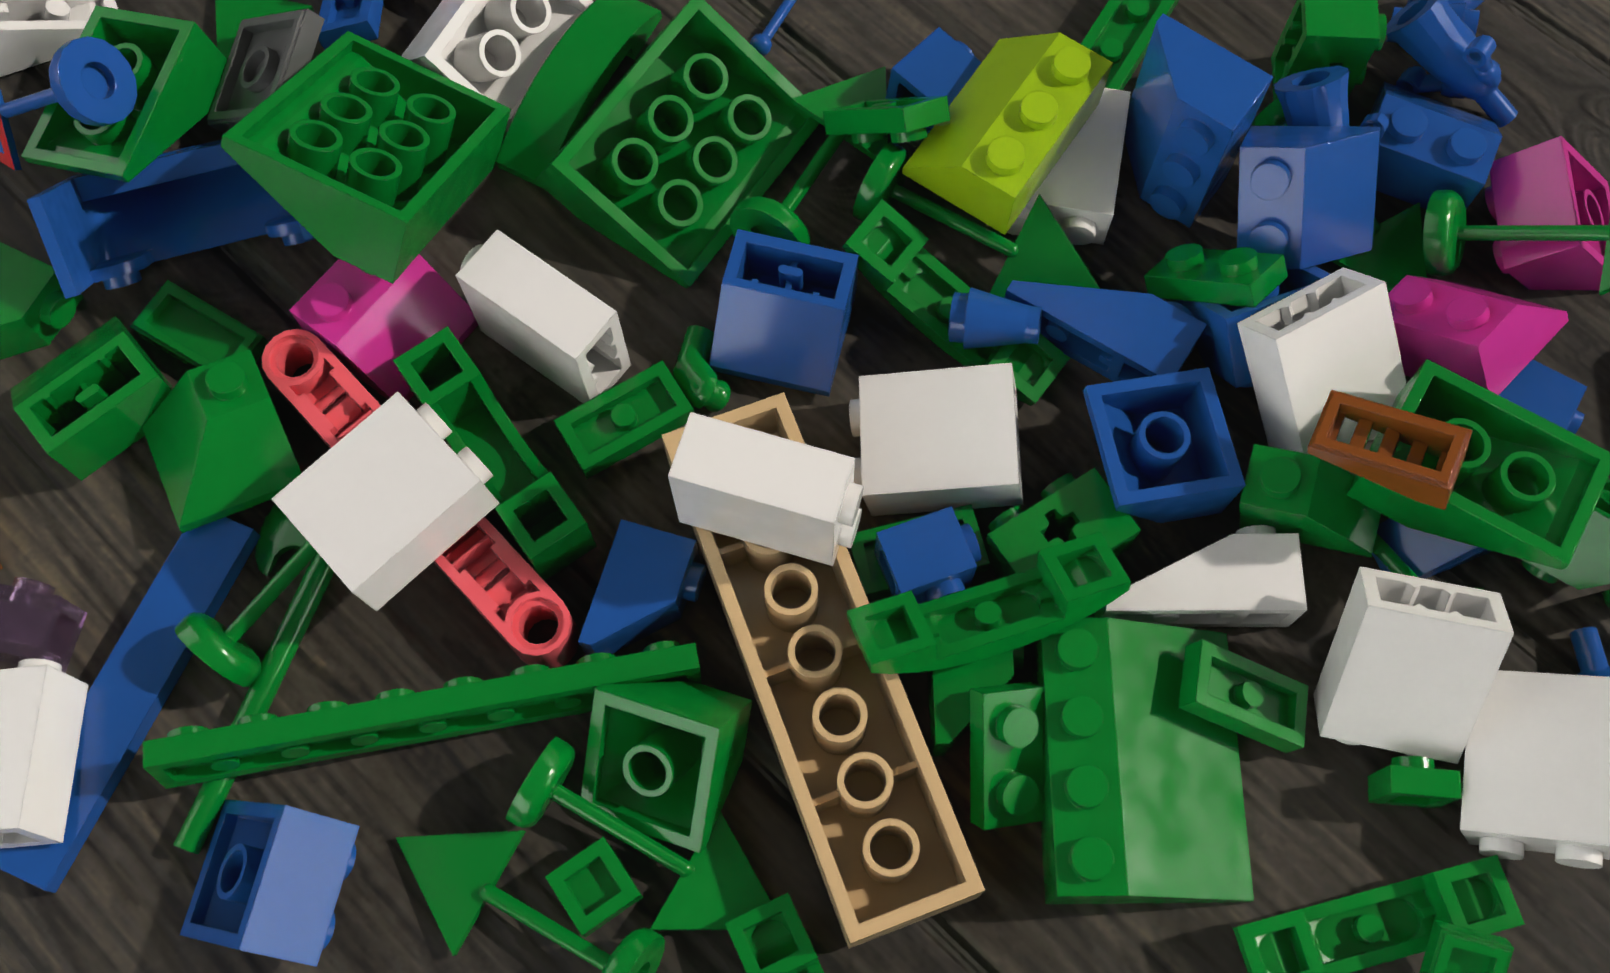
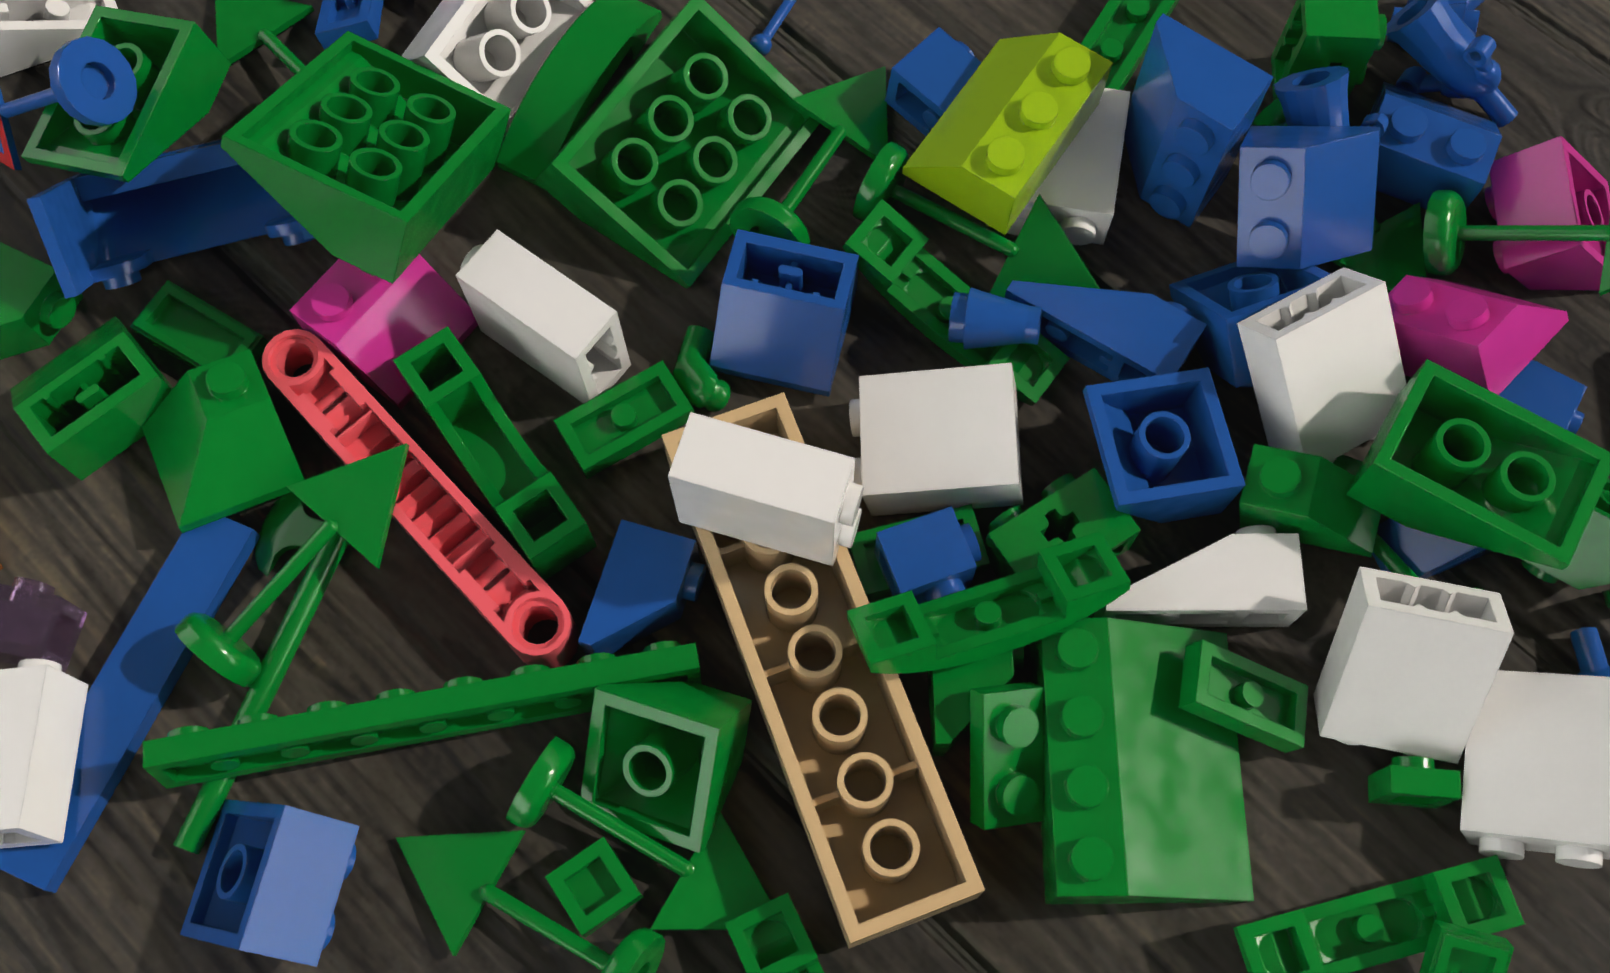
dark grey tile [207,8,325,134] -> none
white brick [272,392,500,611] -> none
green plate [822,96,950,144] -> none
green plate [1144,243,1288,308] -> none
dark orange slope [1307,390,1473,510] -> none

